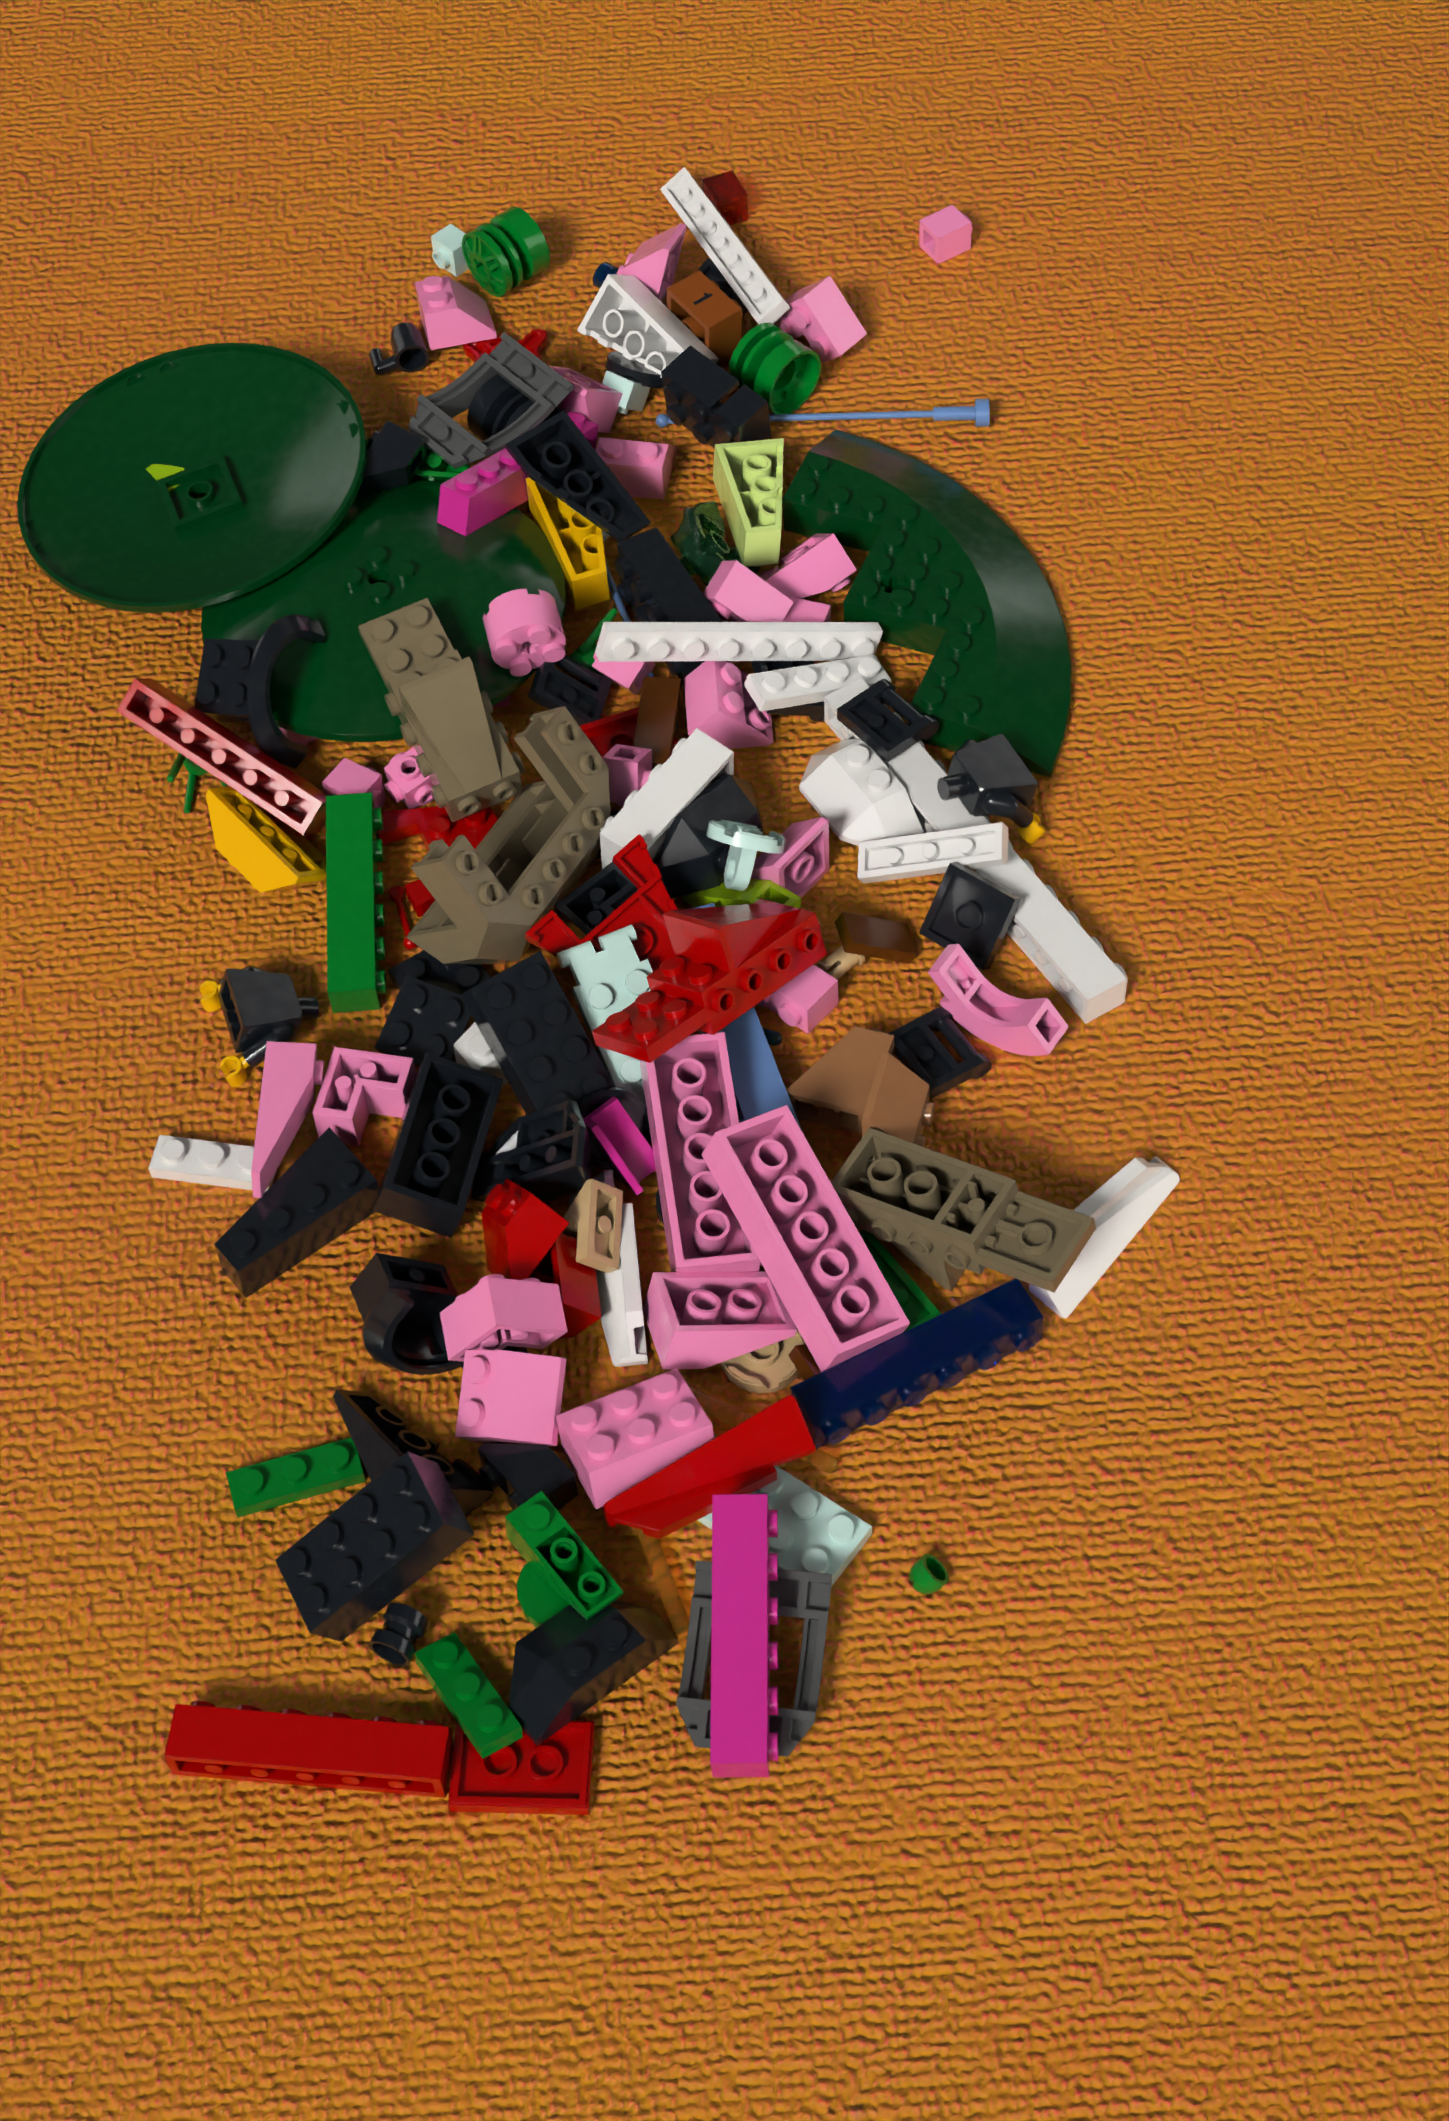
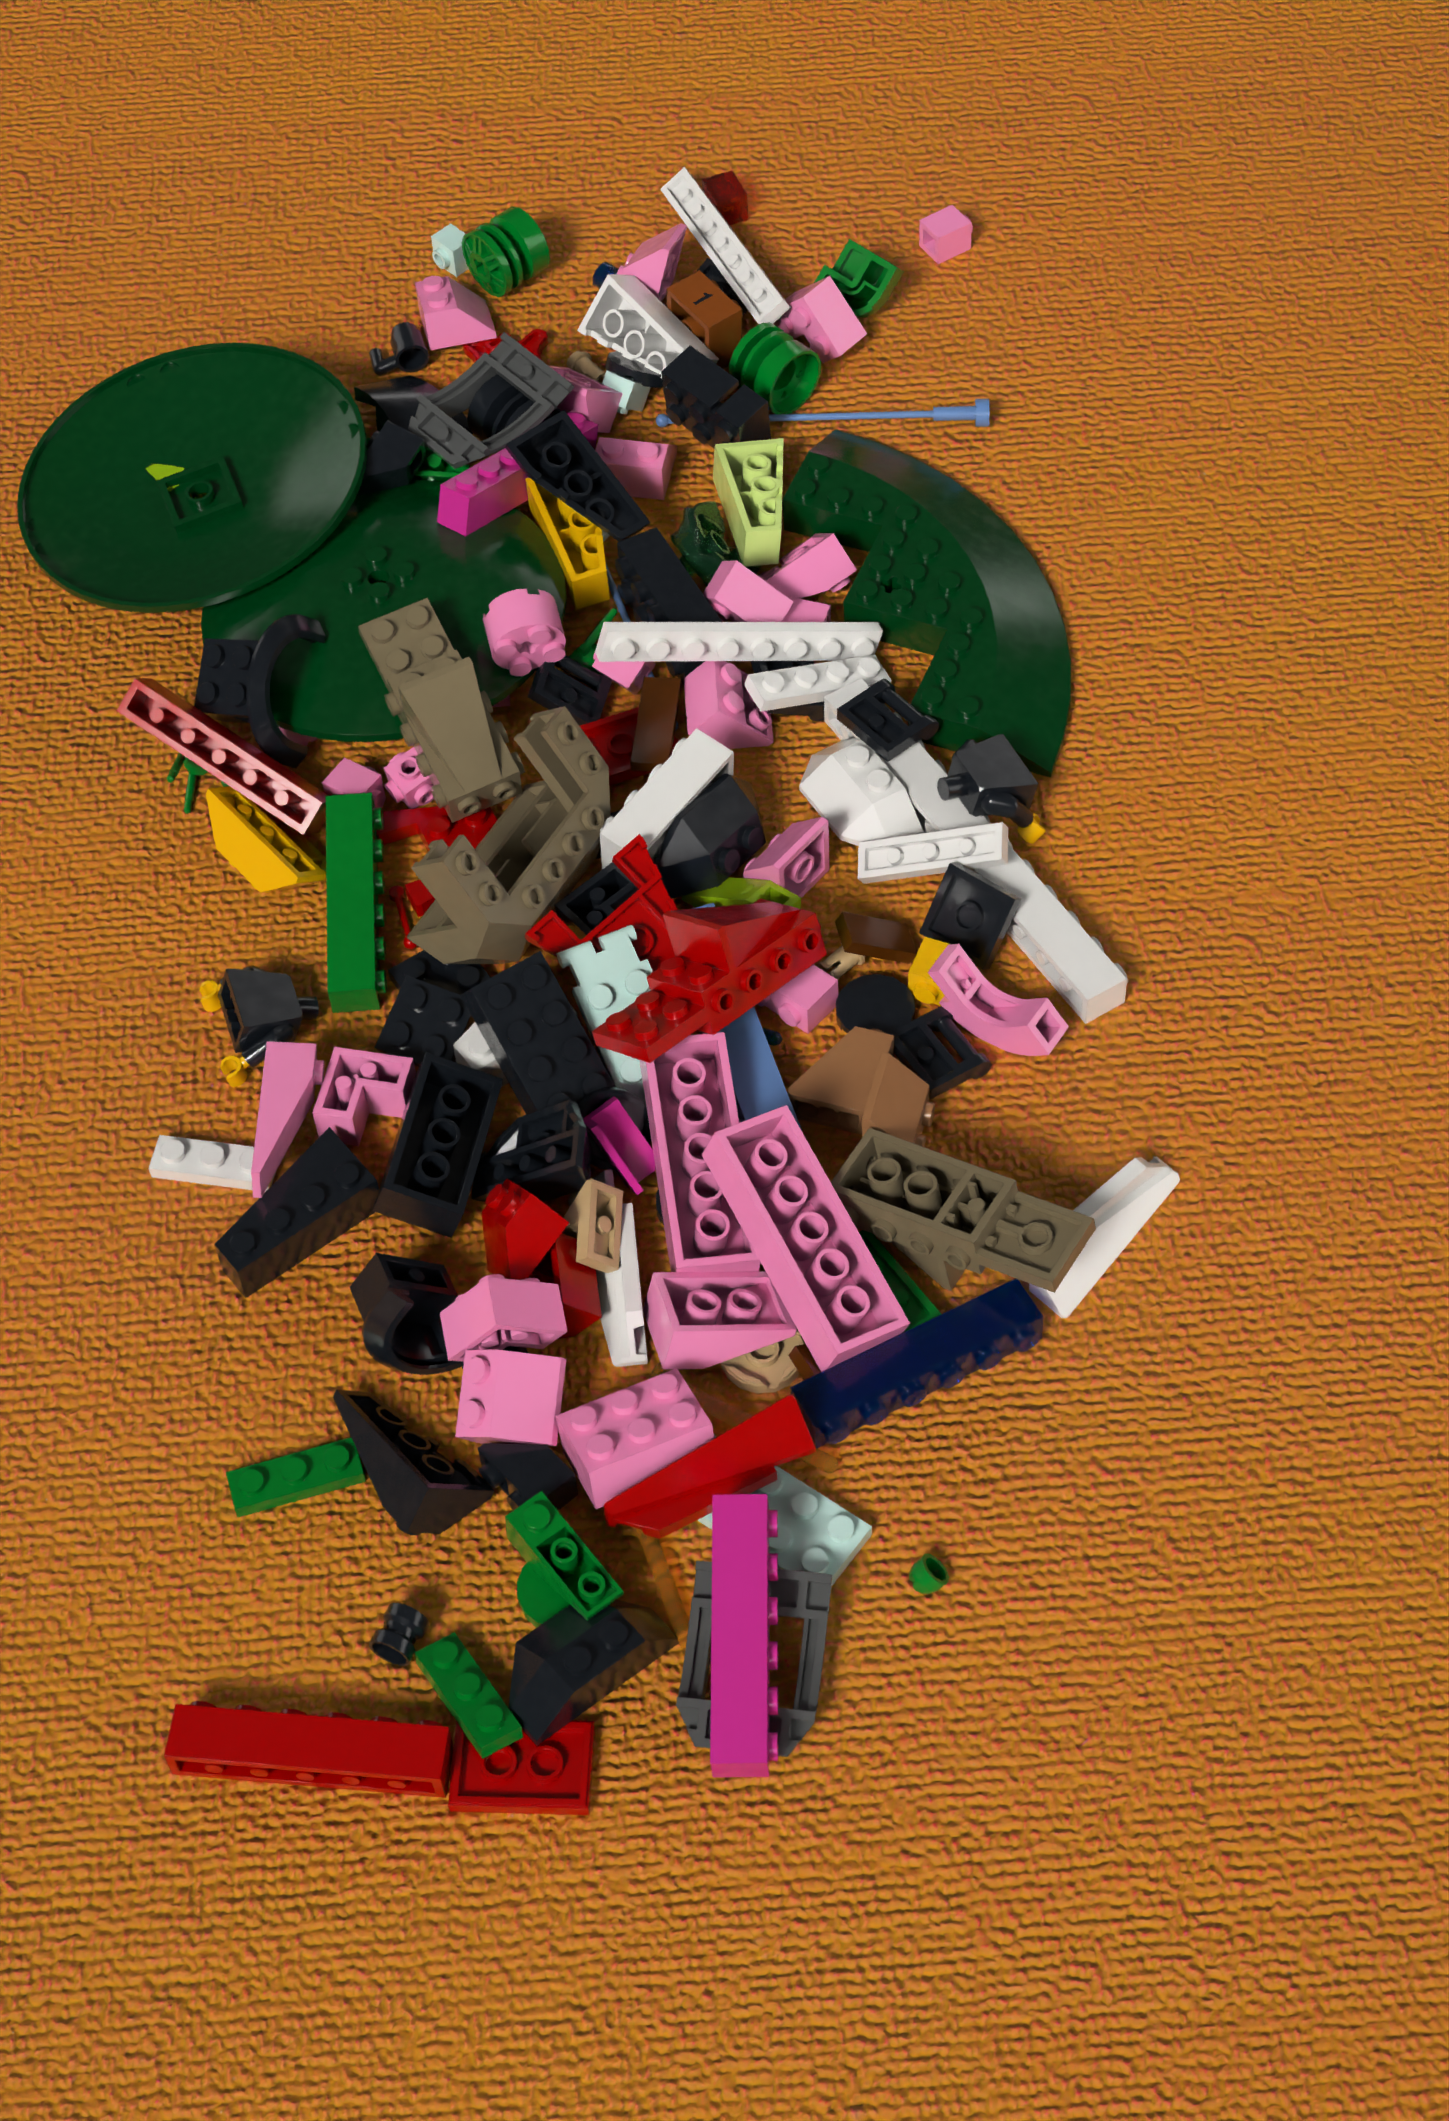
black brick [275,1452,474,1642] -> none
bright pink brick [602,744,652,807] -> none
light aqua tile [706,820,786,891] -> none
none -> black slope [354,375,473,434]
none -> tan pin [567,351,606,383]
none -> green brick [814,239,904,318]
none -> black tile [835,974,915,1034]
none -> yellow brick [908,937,950,1006]

